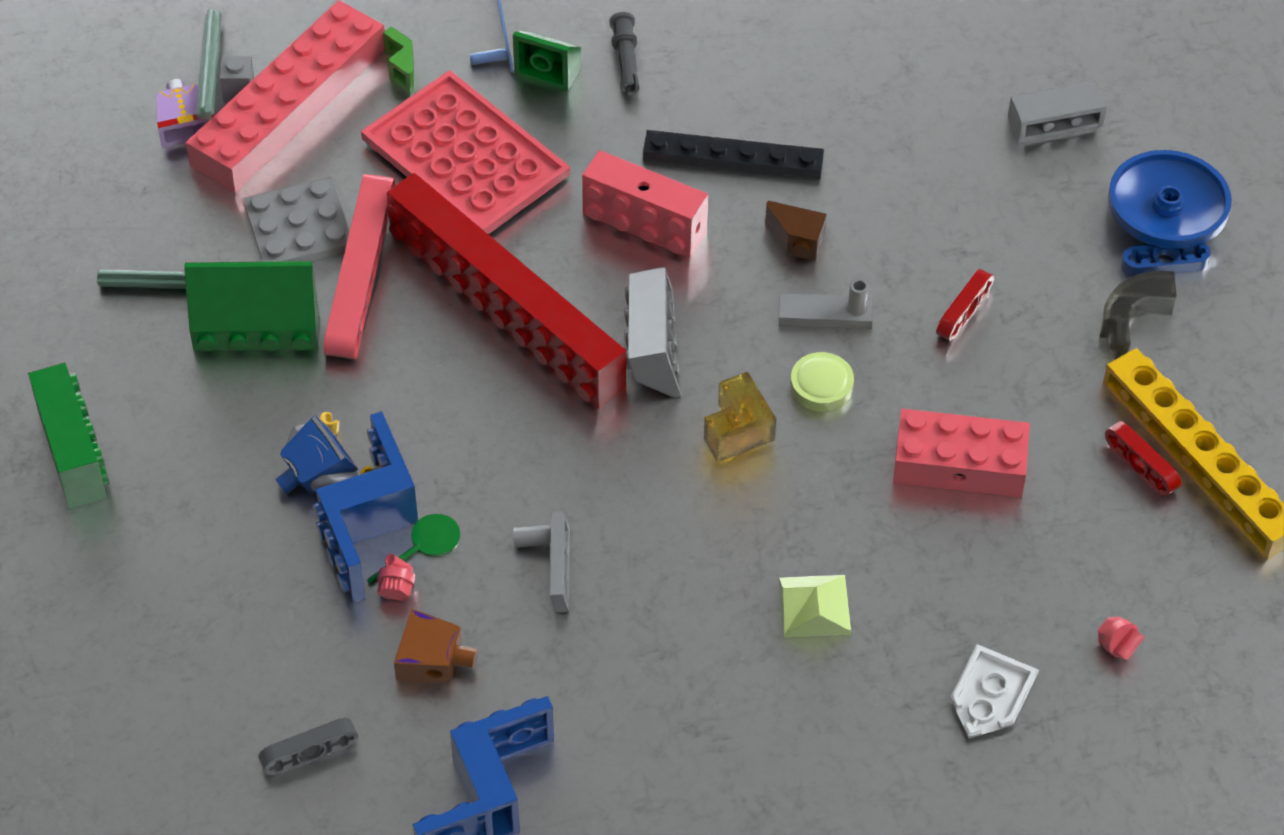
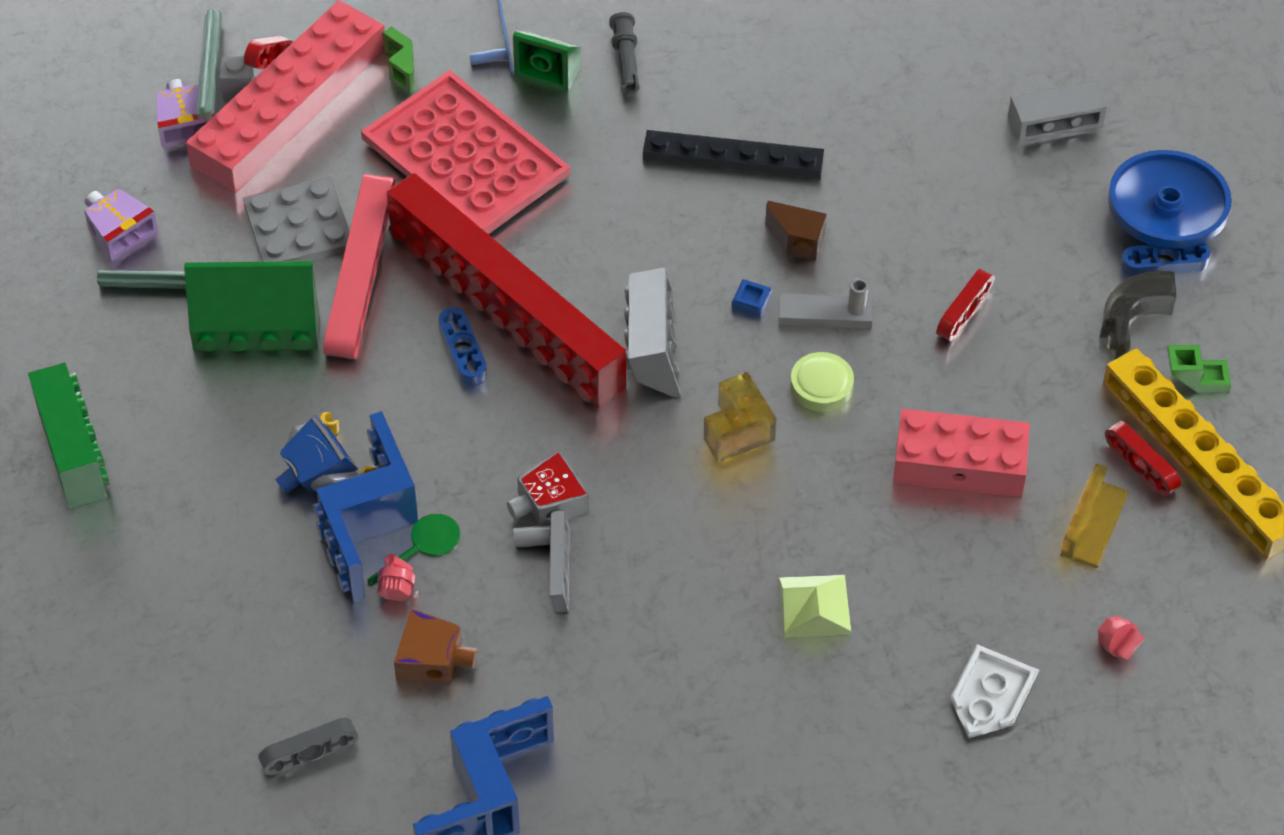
coral brick [582,150,708,258] -> none
none -> lavender torso [85,189,158,261]
none -> red beam [244,36,293,70]
none -> blue beam [439,307,487,386]
none -> torso [507,451,589,526]
none -> blue tile [732,279,772,317]
none -> clear yellow panel [1060,463,1128,568]
none -> bright green slope [1167,345,1231,393]

